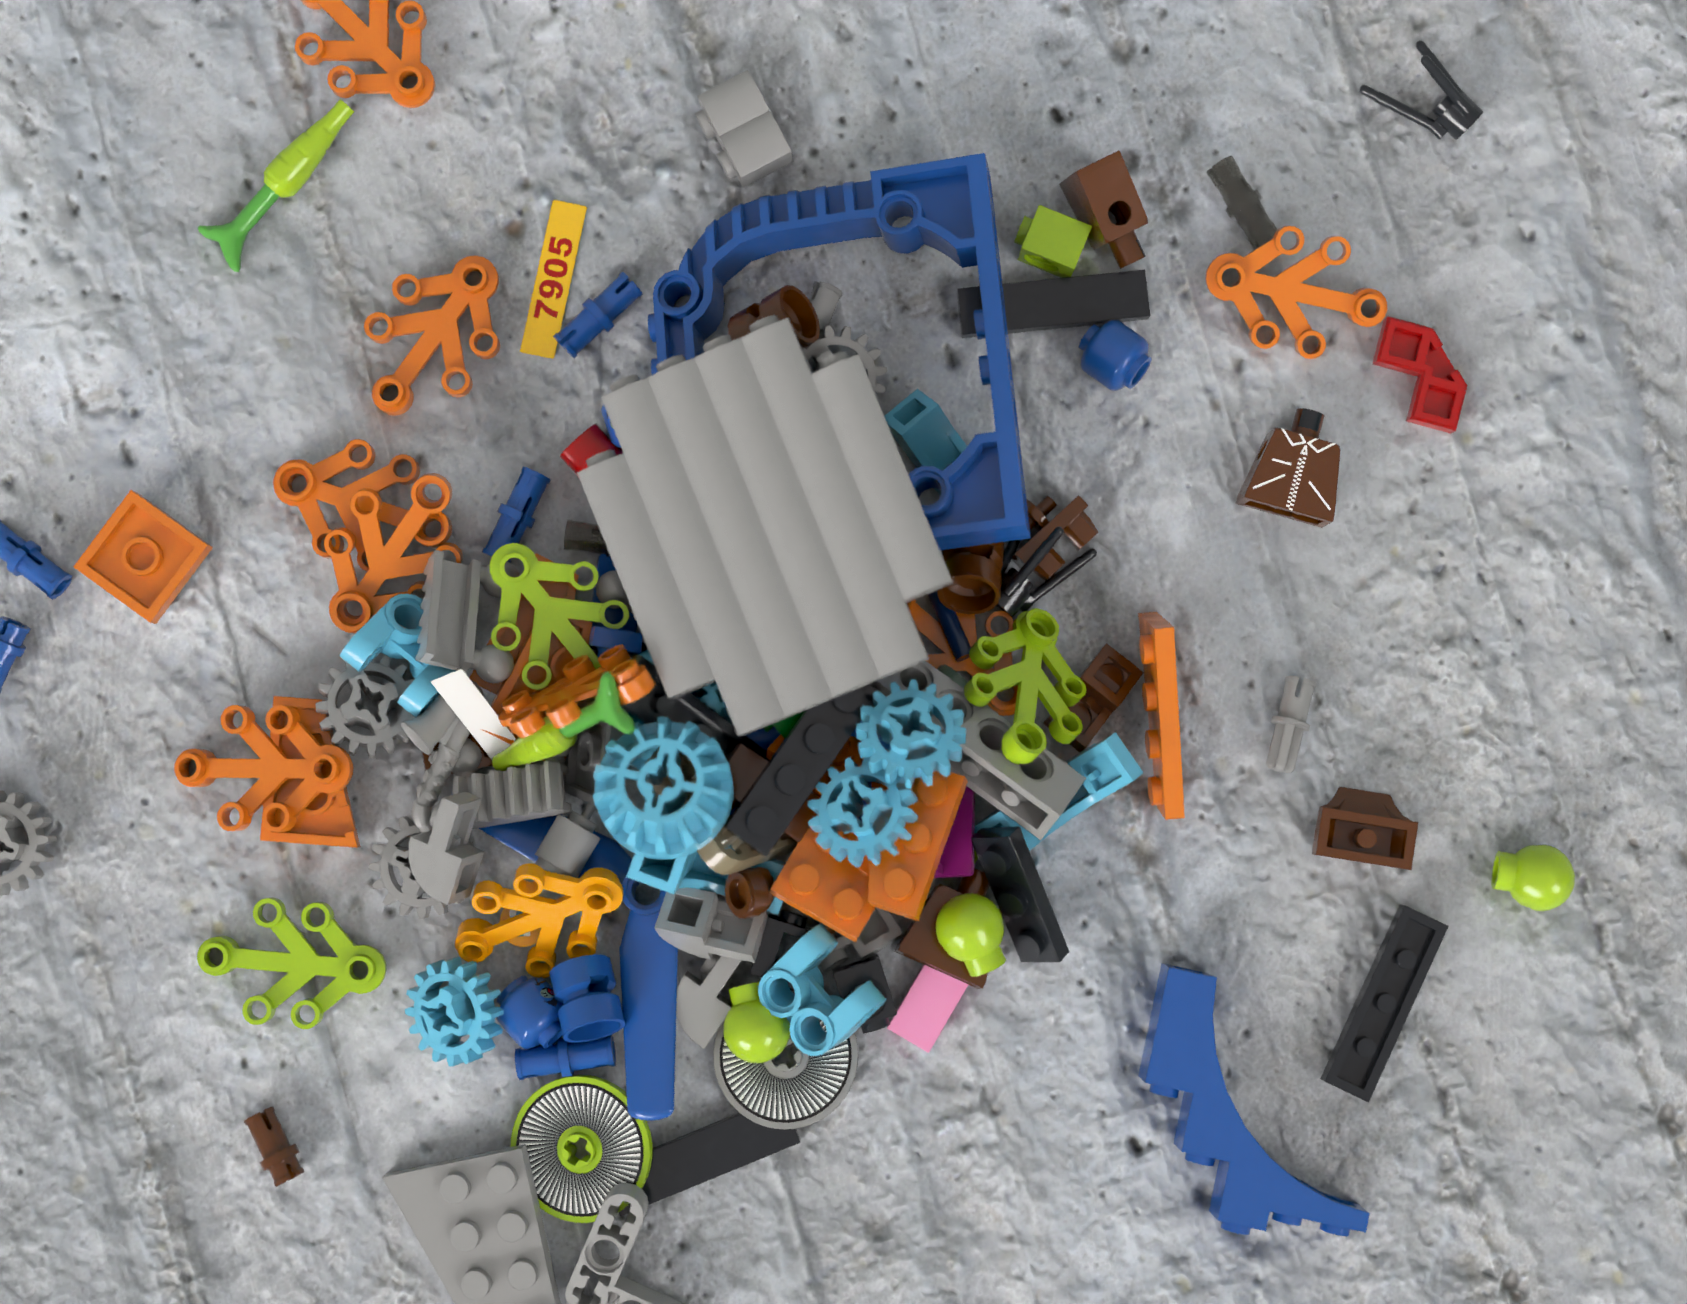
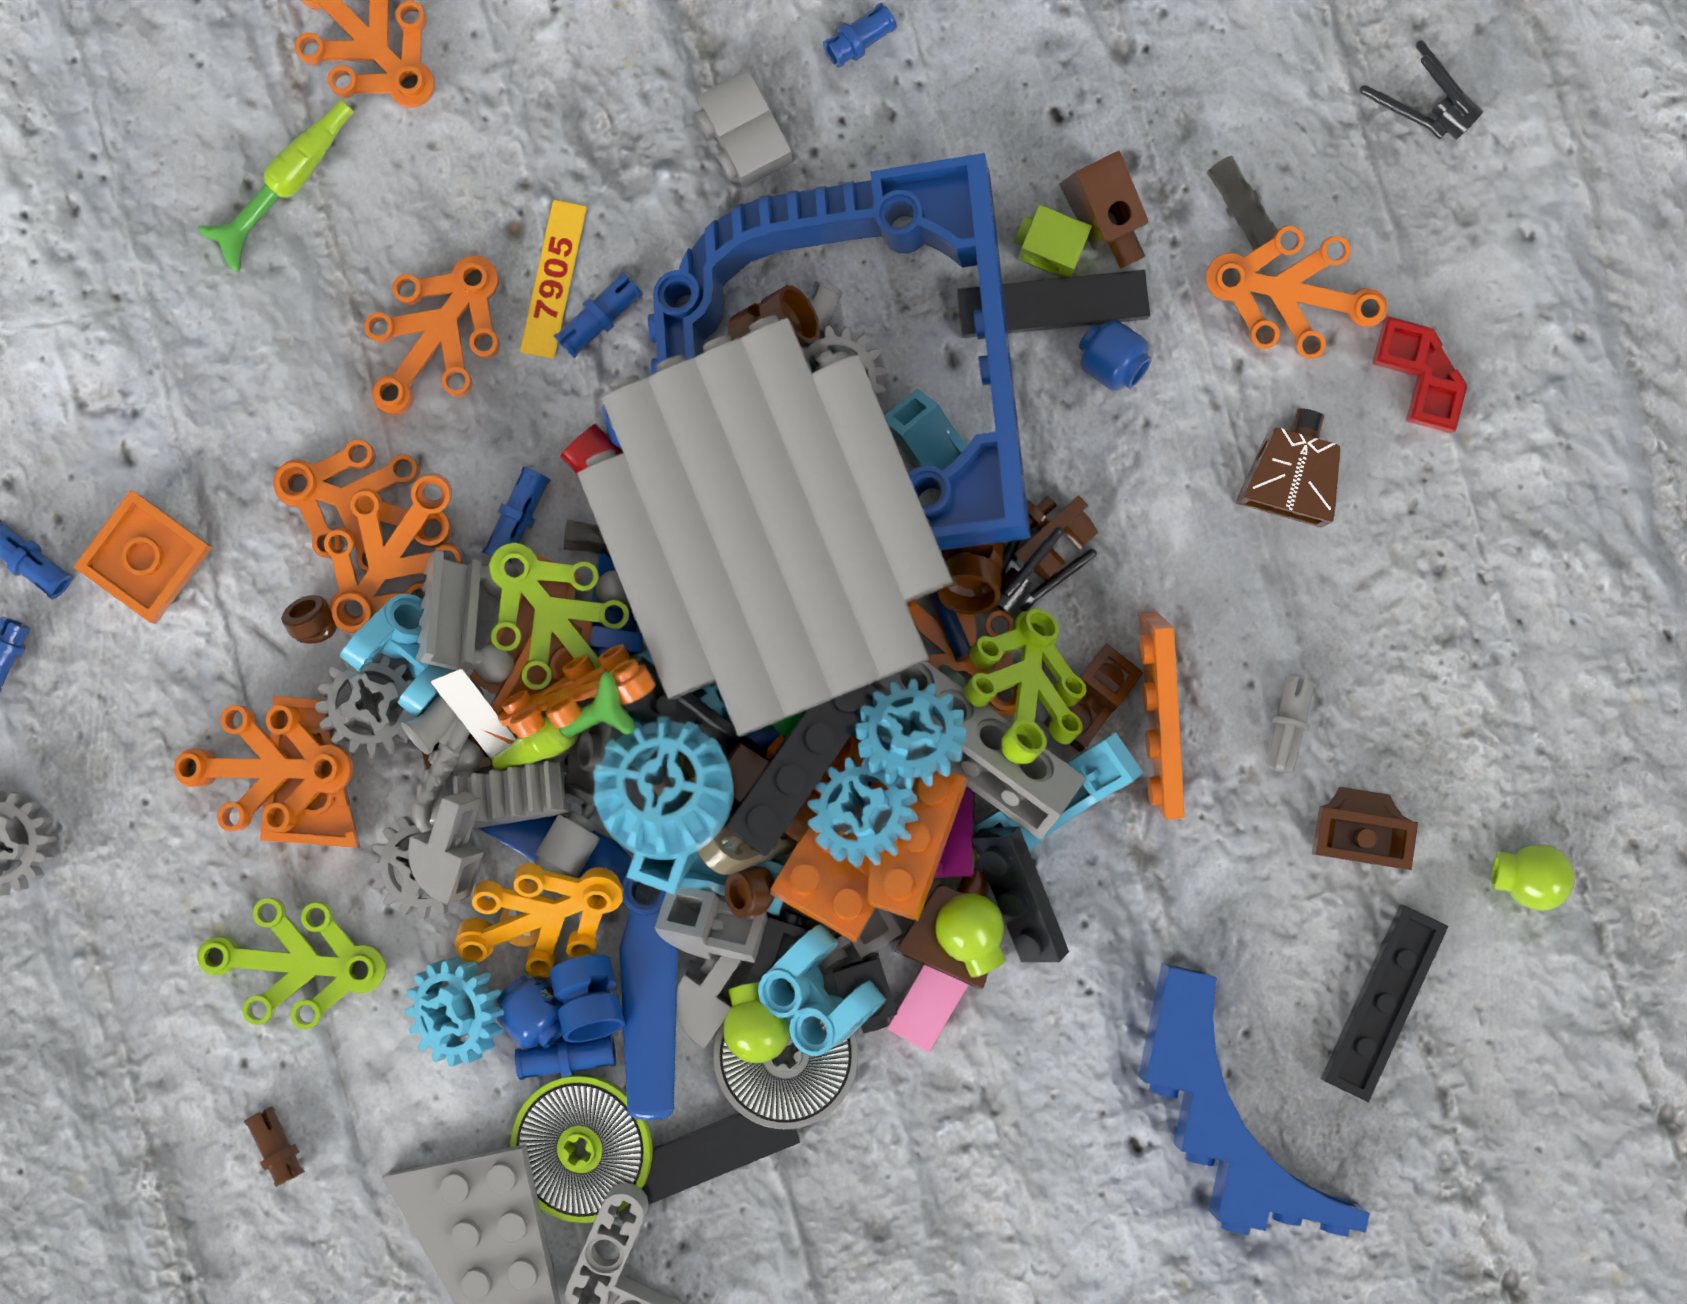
none -> reddish brown tile [281,595,337,644]
none -> blue pin [823,3,897,68]

